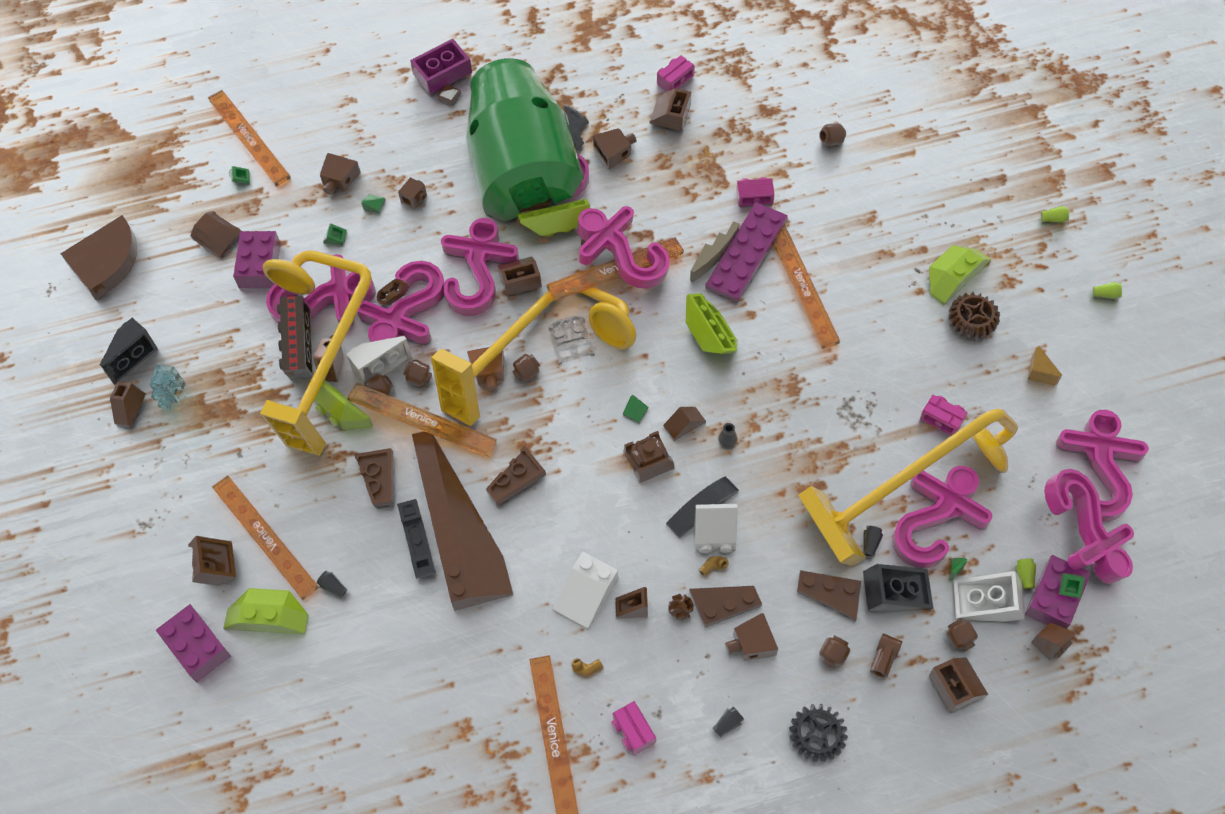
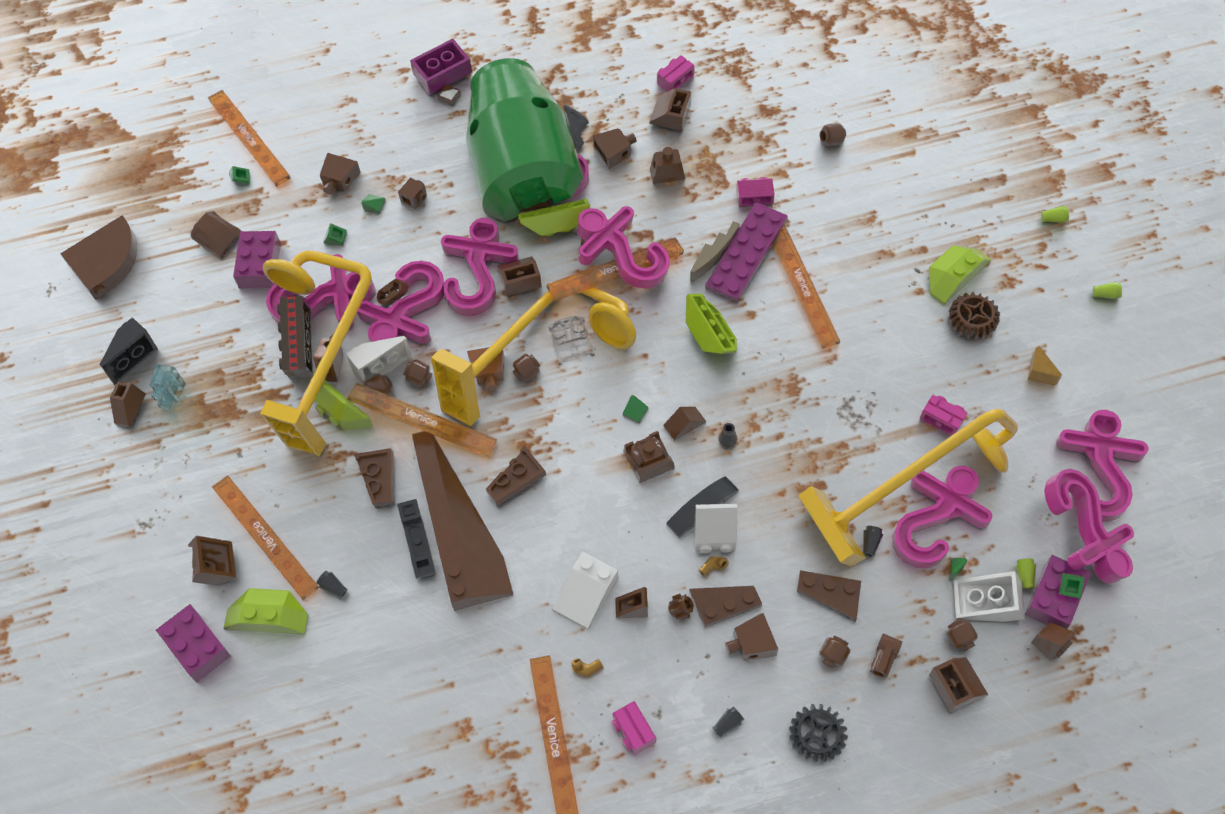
black slope [863,564,934,612] -> none
none -> reddish brown torso [650,147,685,184]

